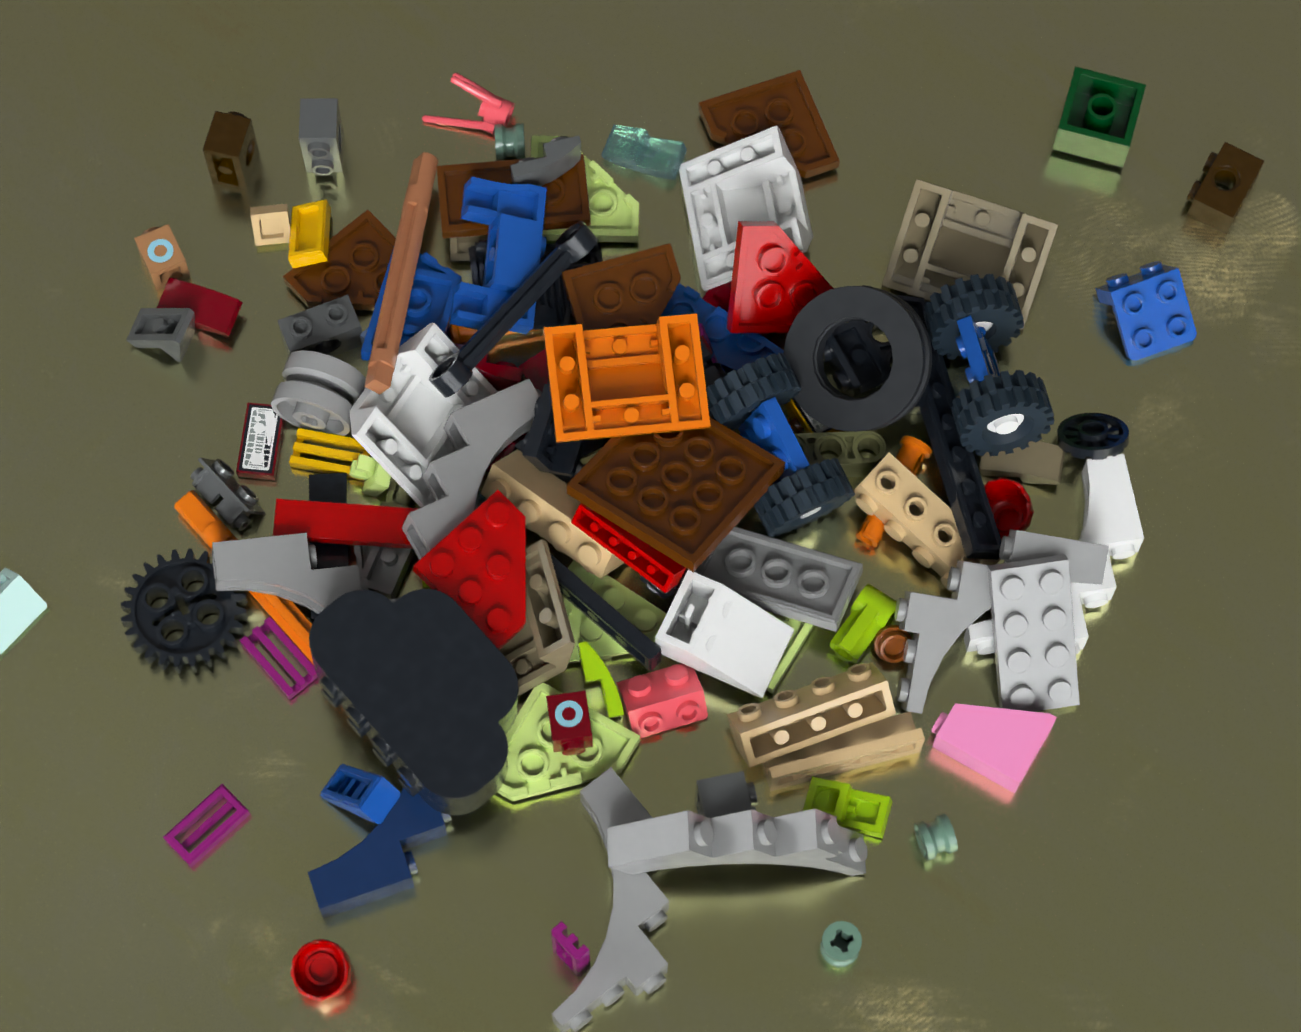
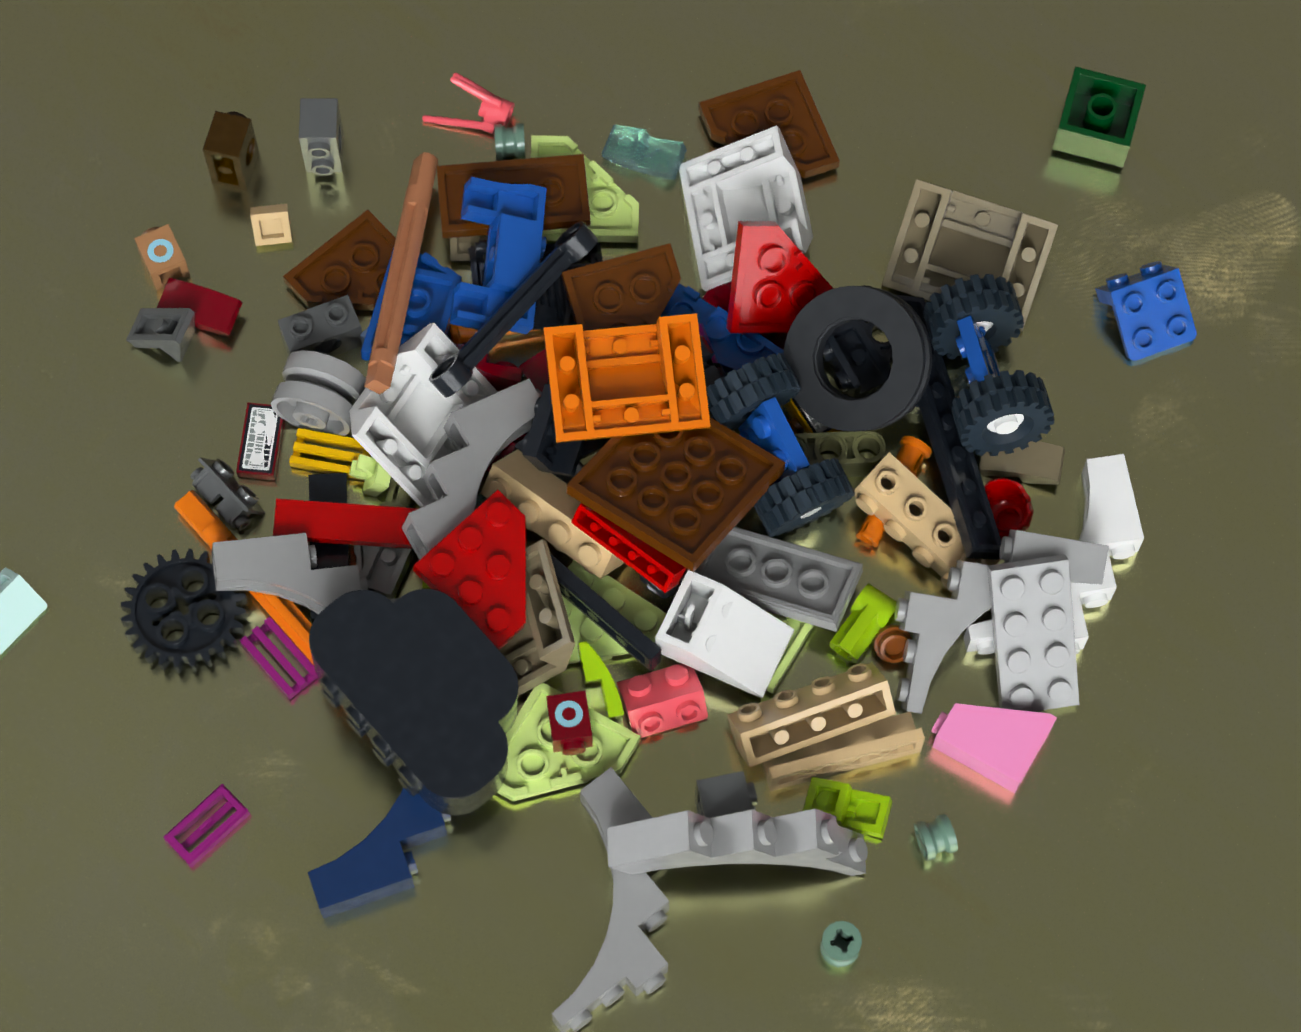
yellow tile [288,199,331,268] -> none
red hair [290,939,353,1002] -> none
blue slope [320,764,400,824] -> none
dark grey slope [510,135,581,186] -> none
magenta tile [551,921,590,977] -> none
black wheel [1057,413,1129,460] -> none
dark brown brick [1186,142,1265,235] -> none

